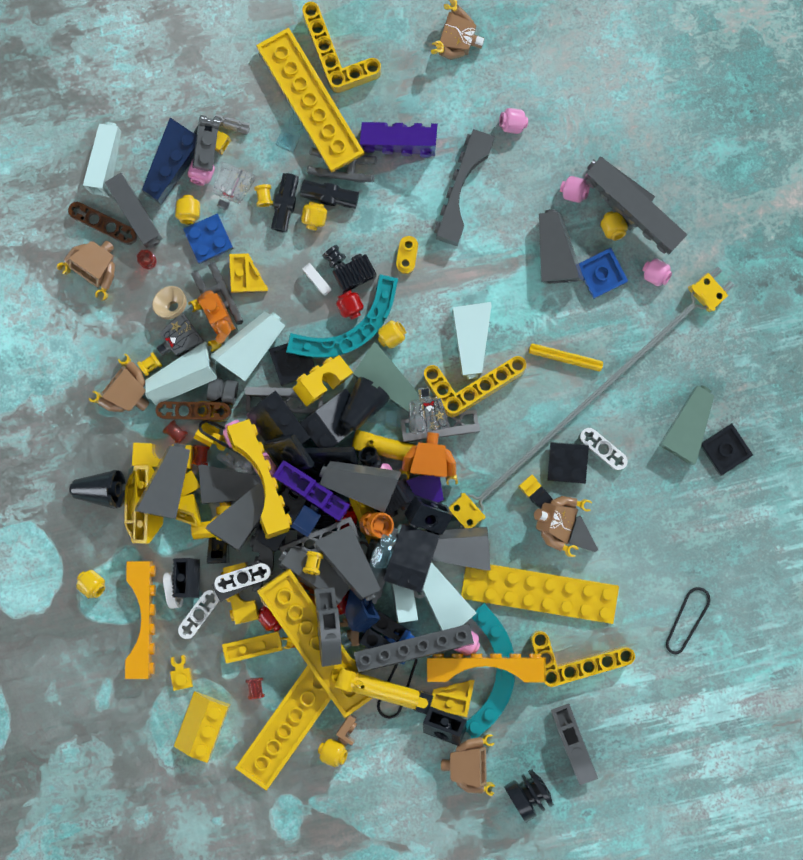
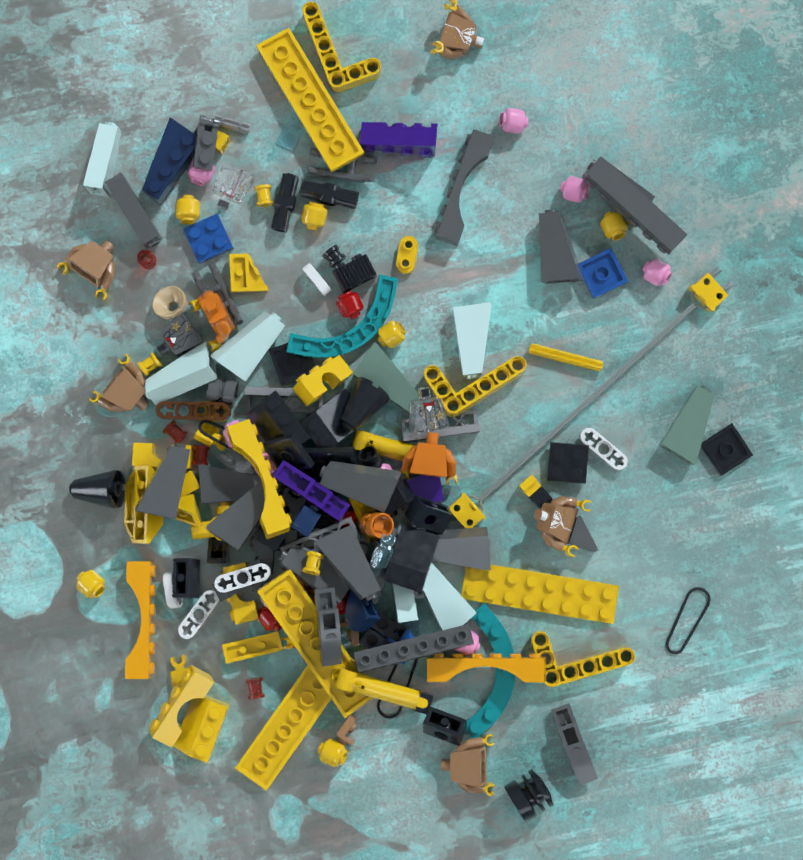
reddish brown beam [68,202,137,245] -> none
yellow wing [431,680,475,718] -> none
none -> yellow arch [149,665,214,747]

